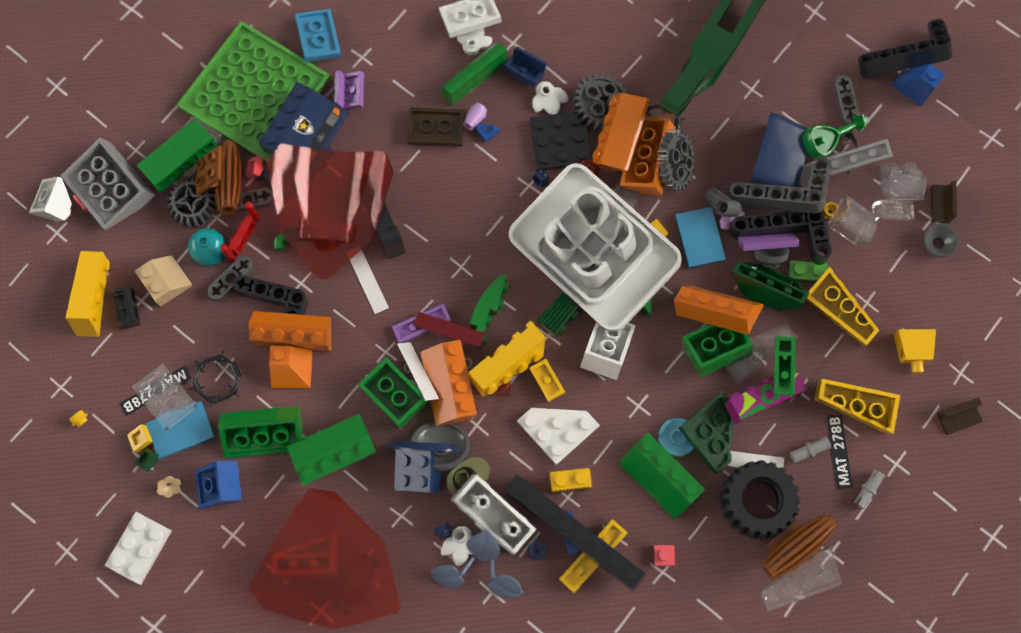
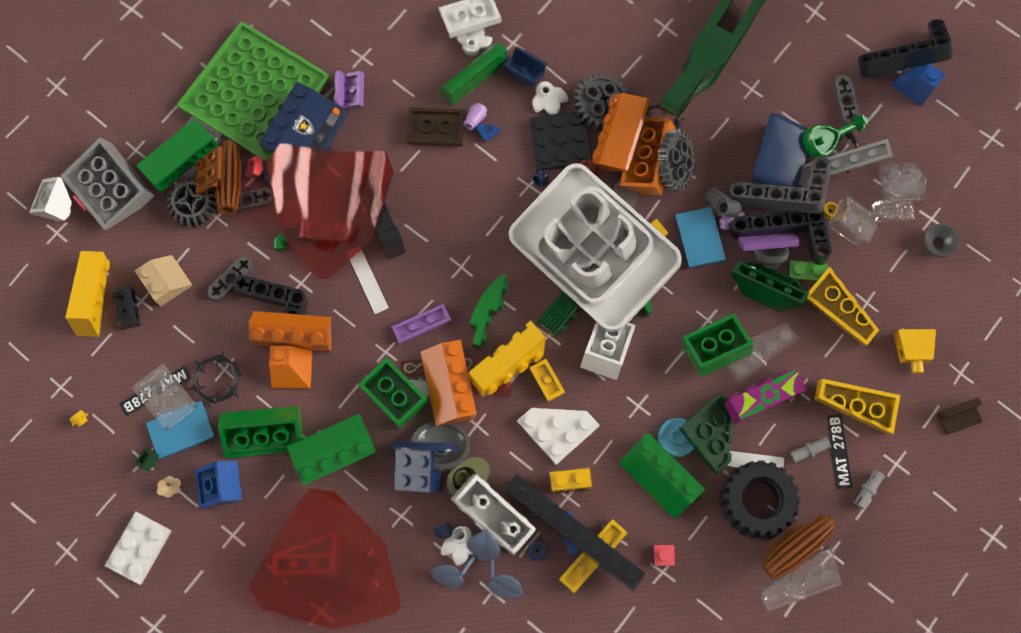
yellow plate [127,424,153,452] -> none
teal cylinder [188,228,226,267] -> none
red plate [220,201,260,263] -> none
dark azure tile [295,9,341,62] -> none
white sticker [397,342,439,401] -> none
dark red sticker [413,312,485,347] -> none
orange slope [674,286,763,335] -> none
green slope [774,336,796,396] -> none
dark brown panel [931,181,957,223] -> none

